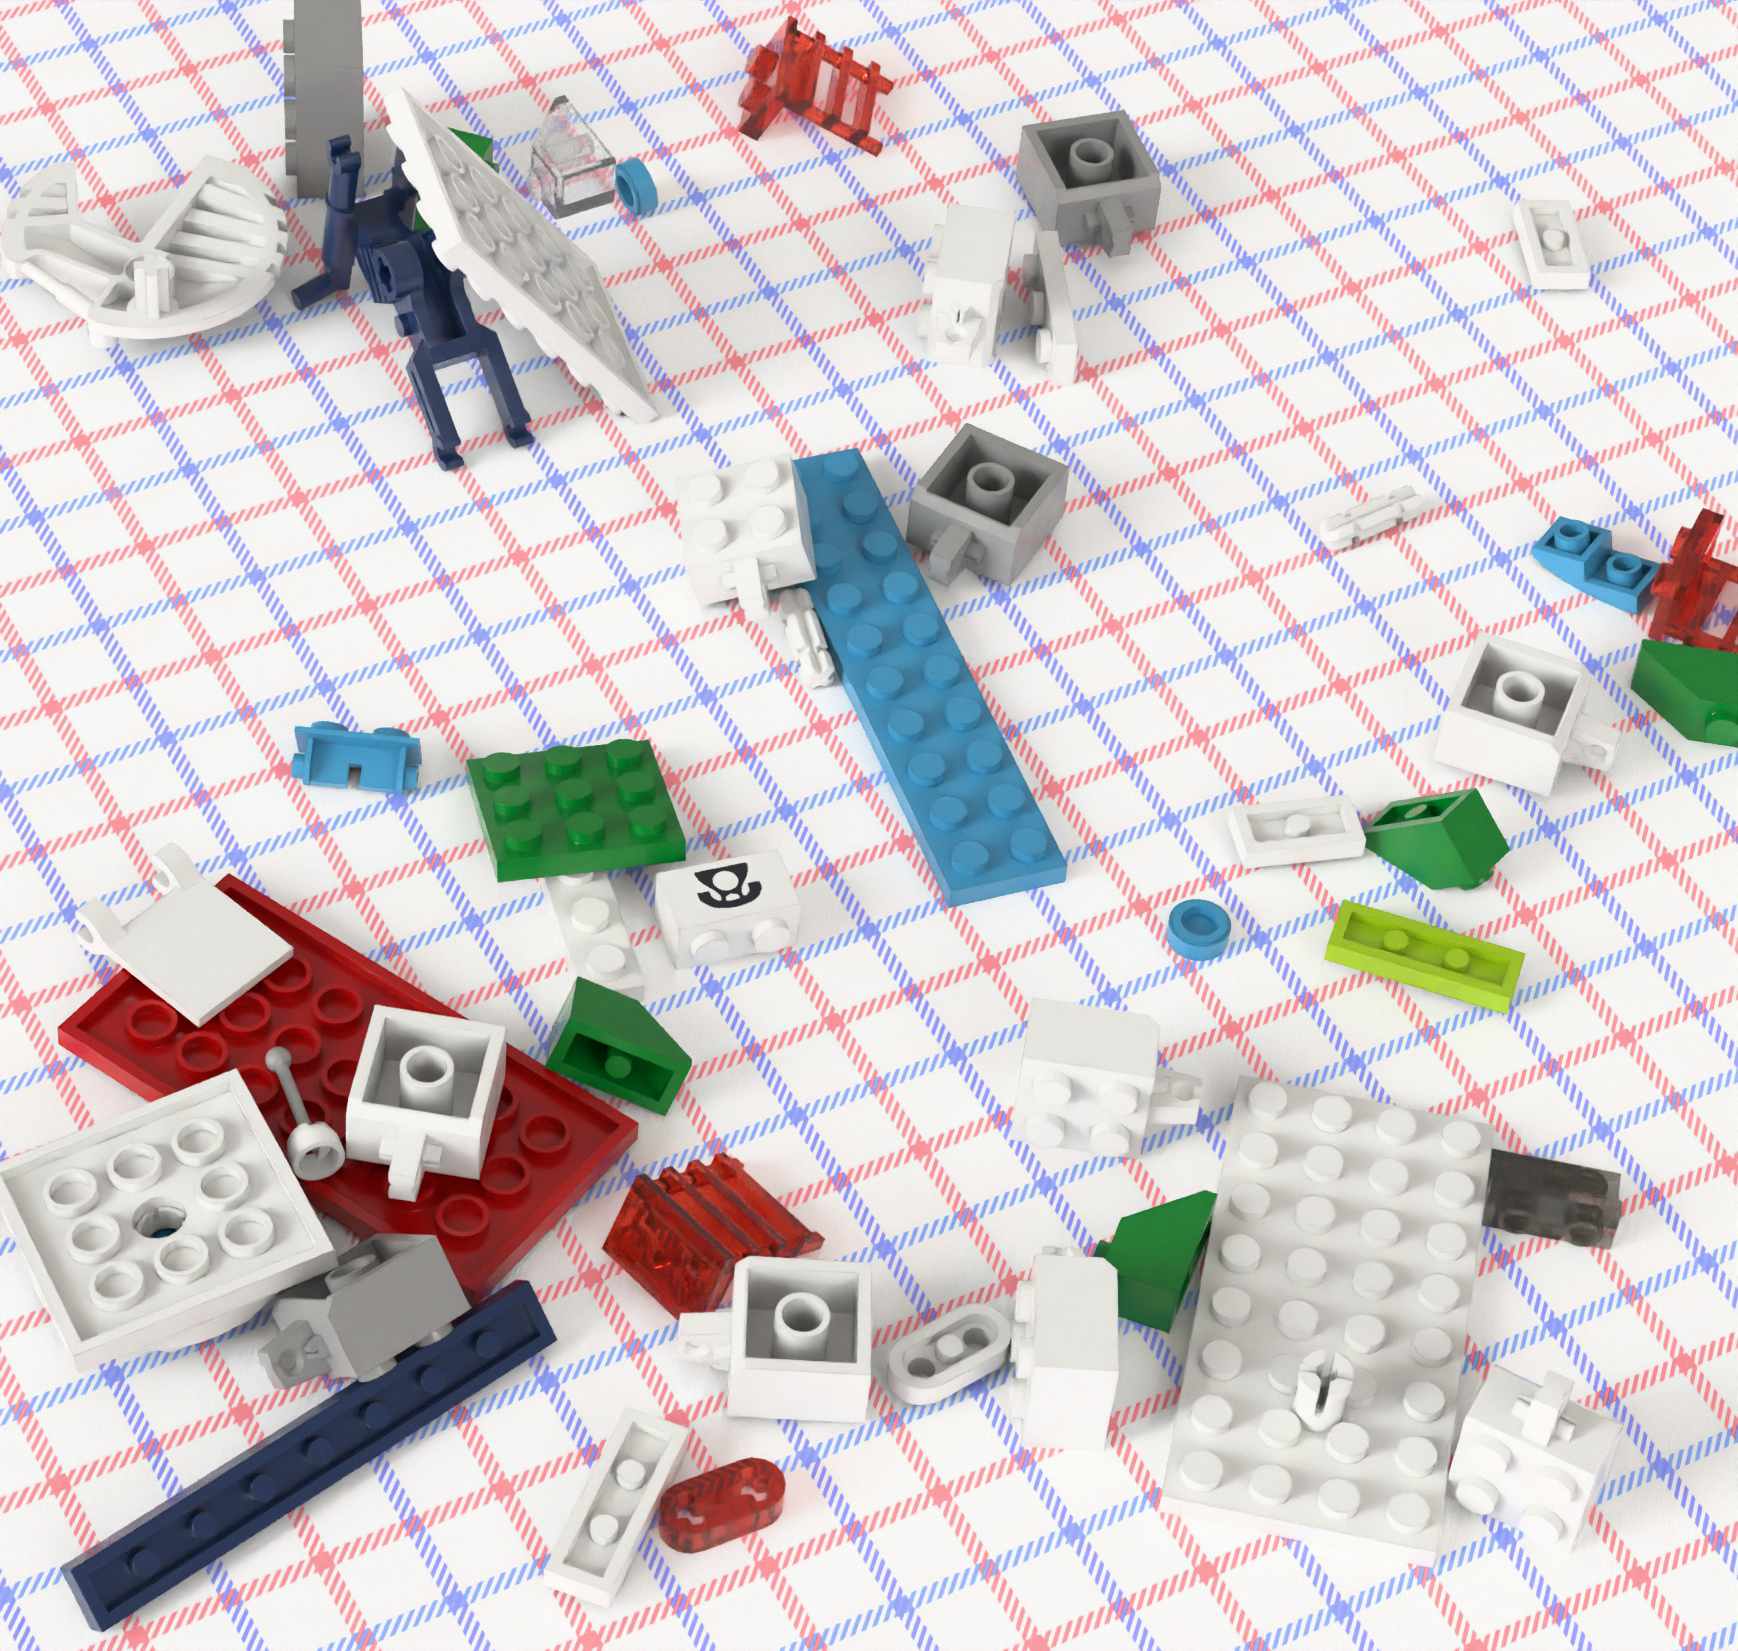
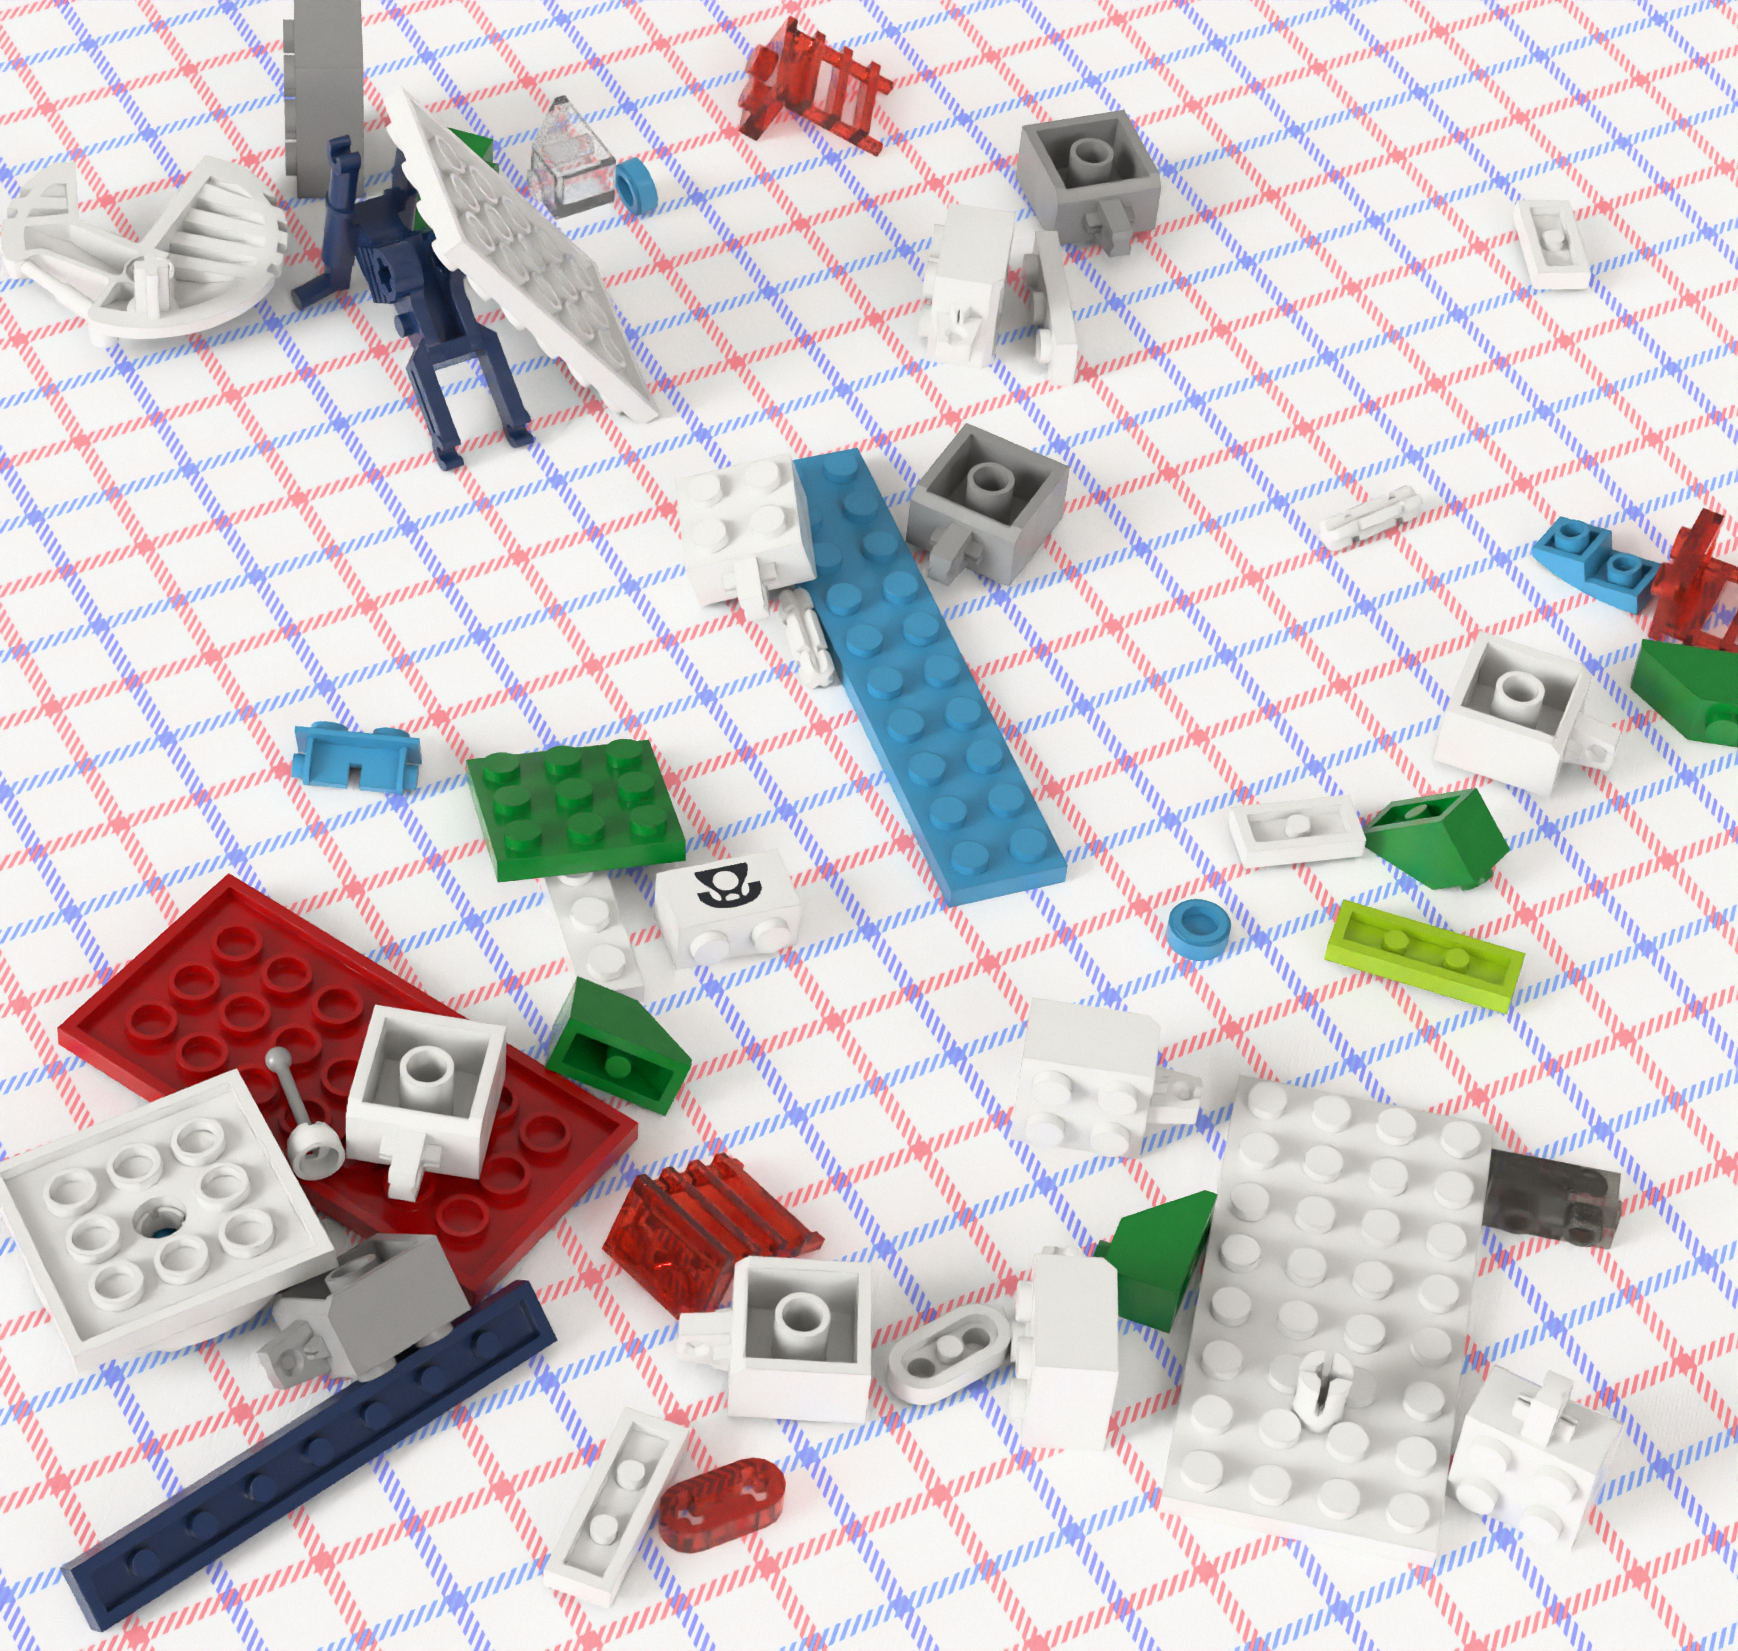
white flag [75,842,293,1028] -> none

